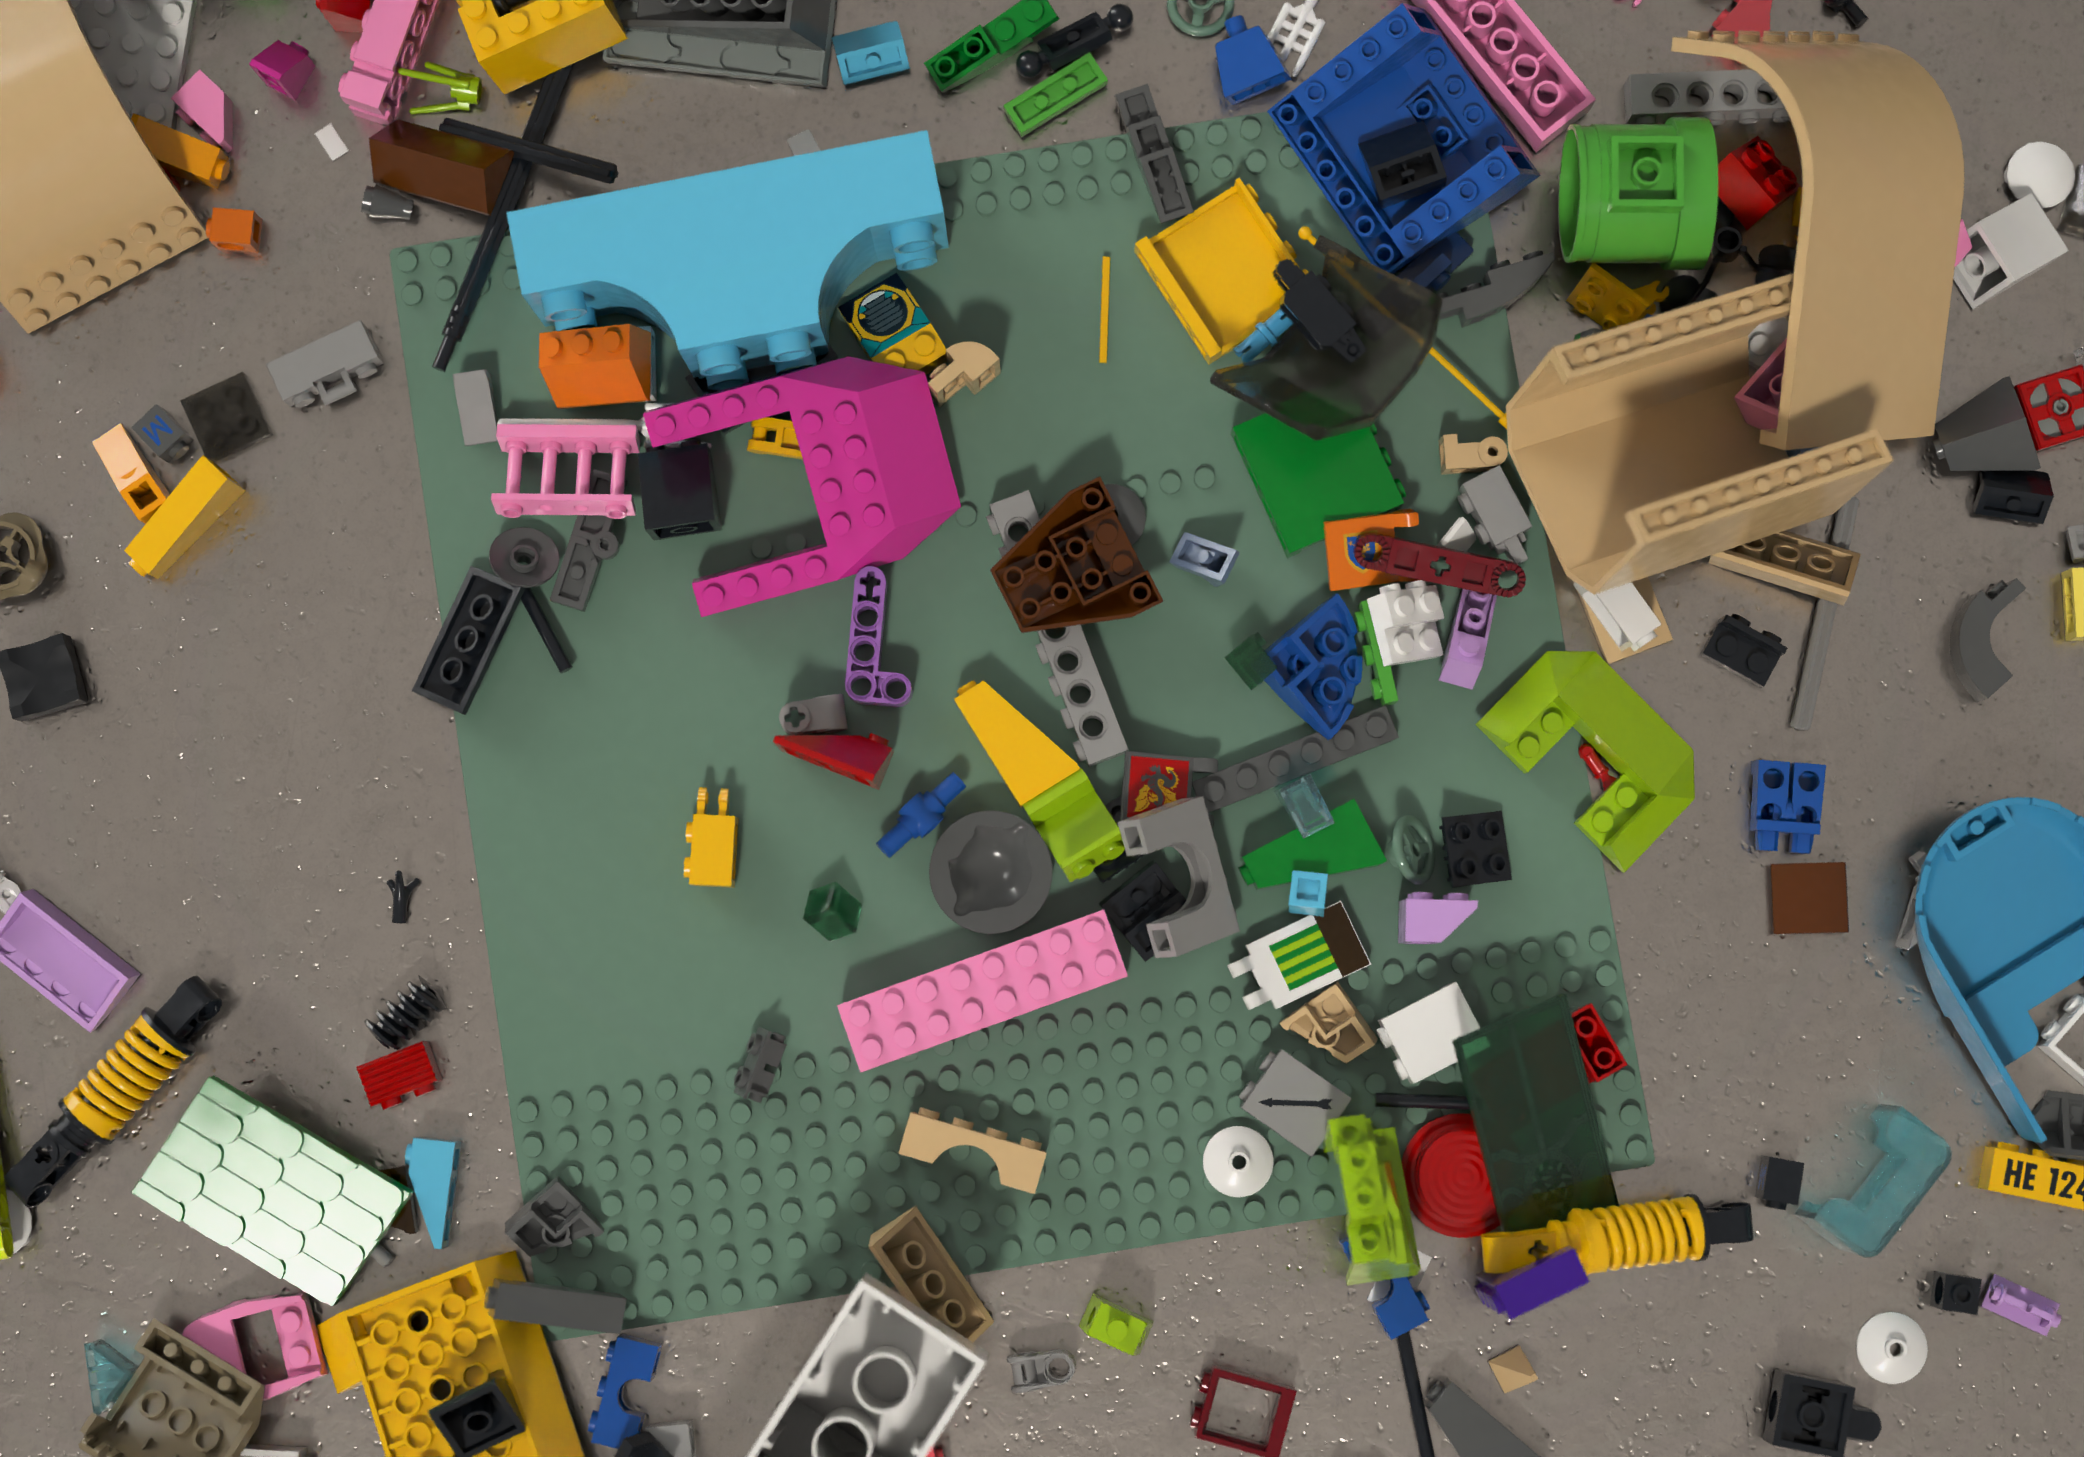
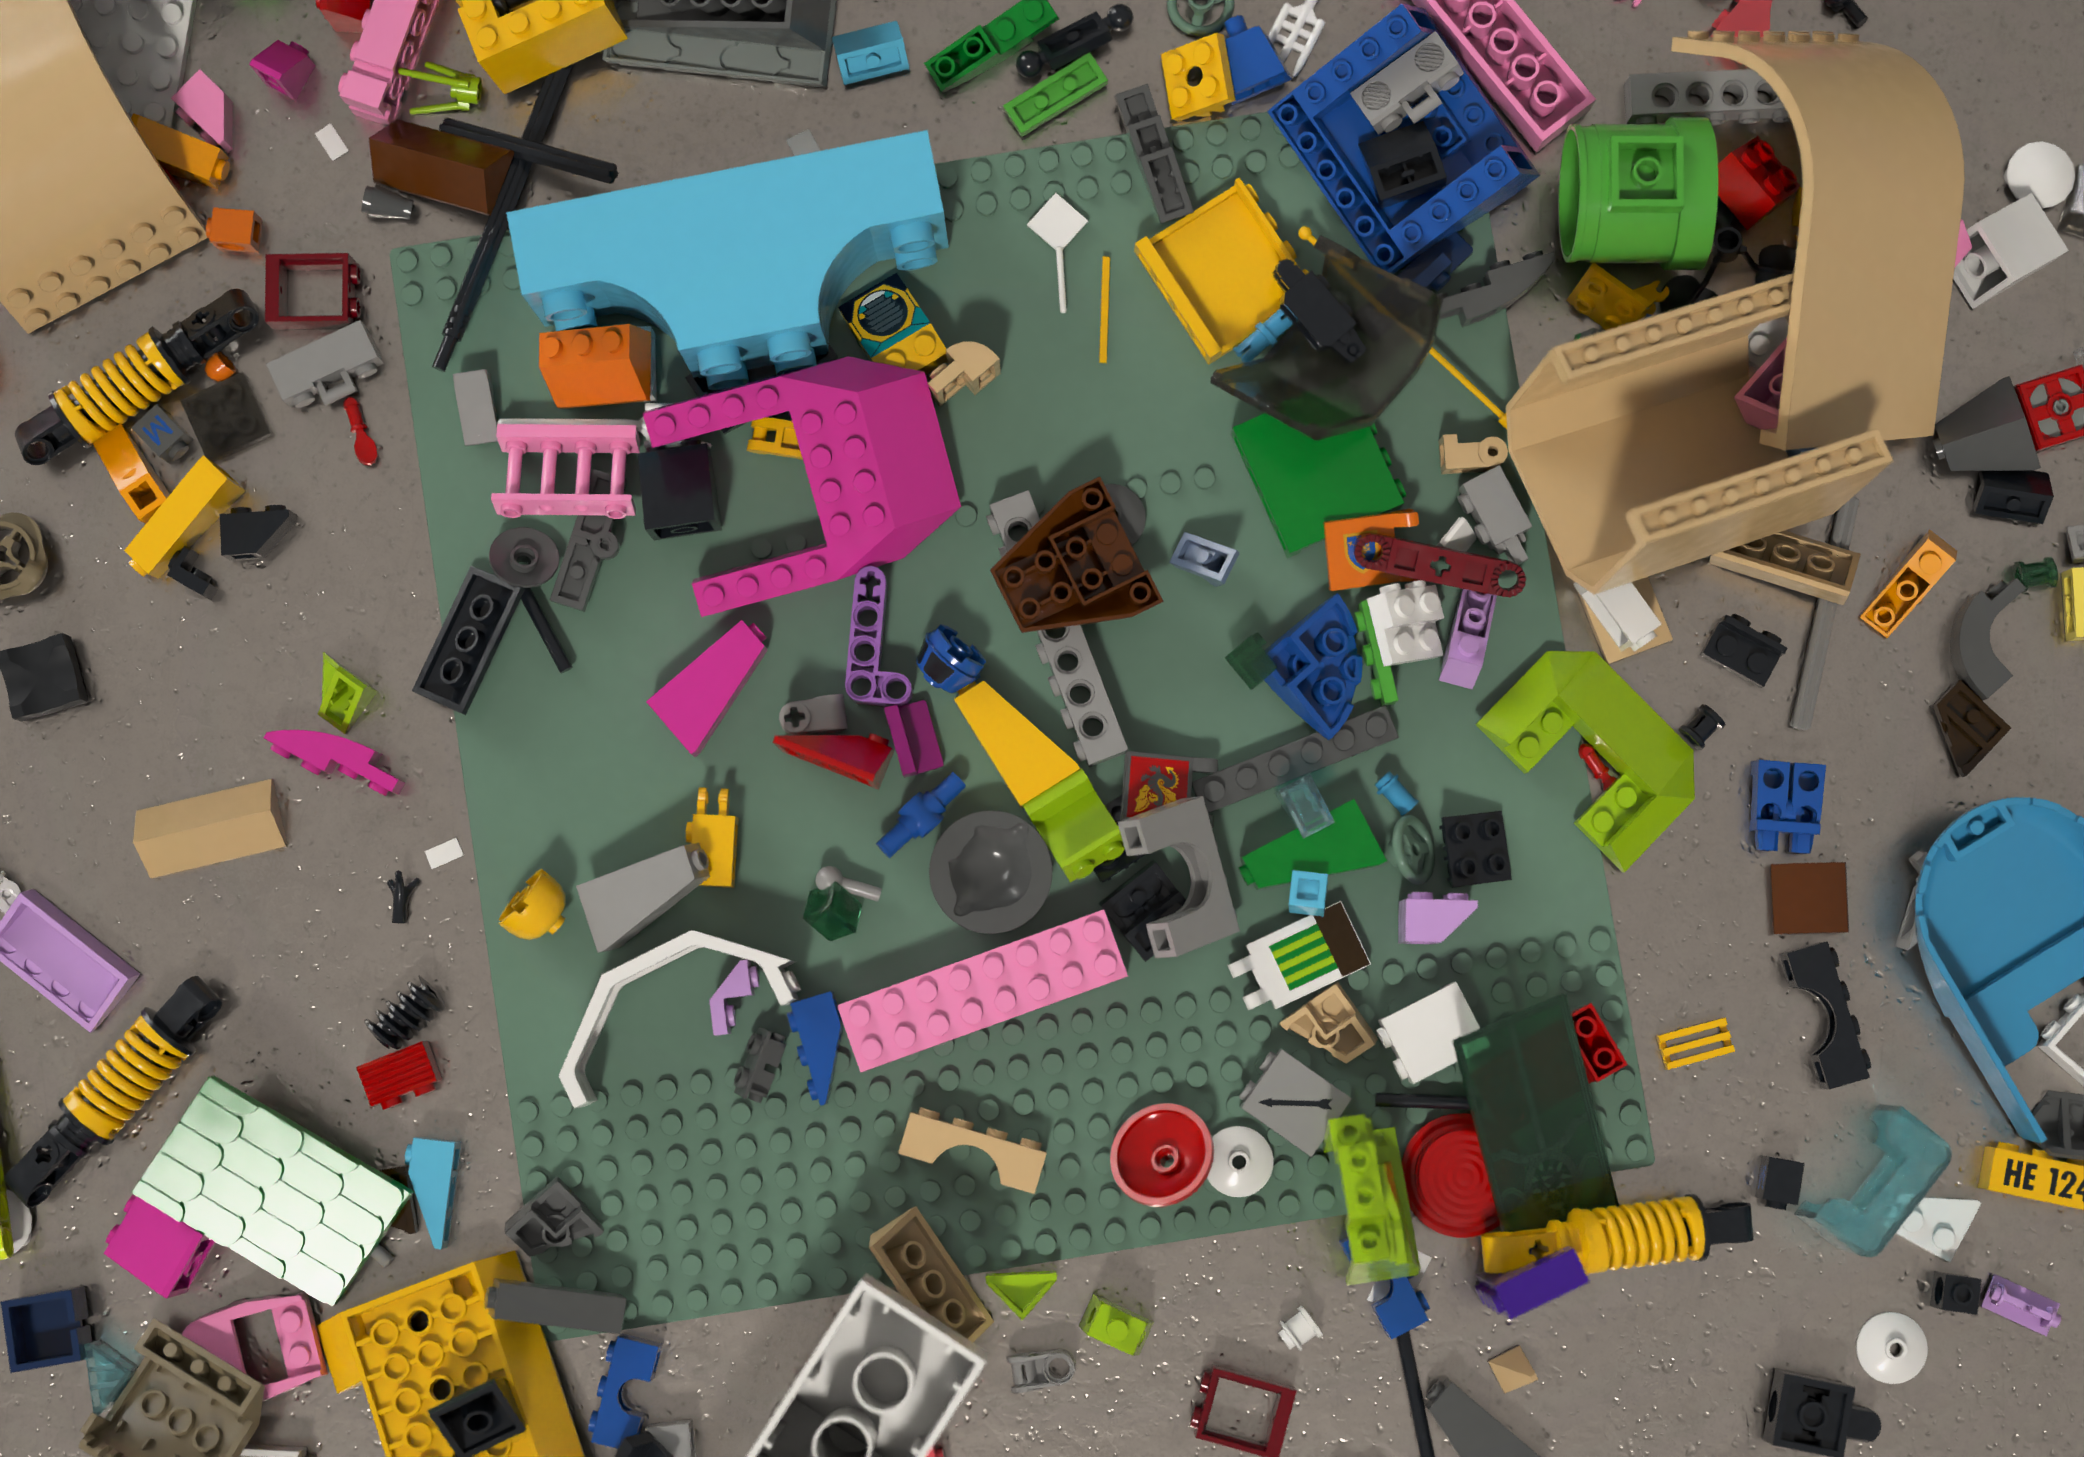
none -> dark blue piece [1,1286,94,1373]
none -> piece [15,289,259,465]
none -> dark pink slope [104,1194,215,1299]
none -> tan slope [133,779,288,879]
none -> black bracket [167,546,218,600]
none -> orange hinge [205,352,237,381]
none -> black slope [219,505,297,560]
none -> dark pink slope [264,730,406,796]
none -> dark red window [265,253,361,330]
none -> lime slope [318,652,378,734]
none -> red piece [343,396,378,465]
none -> white sticker [424,838,464,869]
none -> yellow cylinder [498,868,566,940]
none -> white panel [559,930,801,1108]
none -> light grey slope [576,843,710,953]
none -> dark pink slope [646,620,768,757]
none -> lavender slope [709,960,760,1036]
none -> blue slope [787,991,843,1106]
none -> light grey bar [815,866,882,902]
none -> magenta panel [884,700,944,778]
none -> blue cone [916,624,986,693]
none -> lime slope [986,1270,1057,1321]
none -> white piece [1027,193,1088,313]
none -> red dish [1110,1103,1214,1207]
none -> yellow piece [1161,33,1235,121]
none -> white brick [1278,1306,1323,1351]
none -> light grey piece [1350,31,1464,135]
none -> dark azure pin [1374,771,1419,816]
none -> yellow tile [1656,1018,1735,1070]
none -> black bush [1678,704,1726,750]
none -> black arch [1779,941,1871,1090]
none -> light orange slope [1860,530,1957,638]
none -> white wing [1884,1196,1981,1263]
none -> dark brown wing [1933,680,2011,777]
none -> clear green bush [2013,557,2058,592]

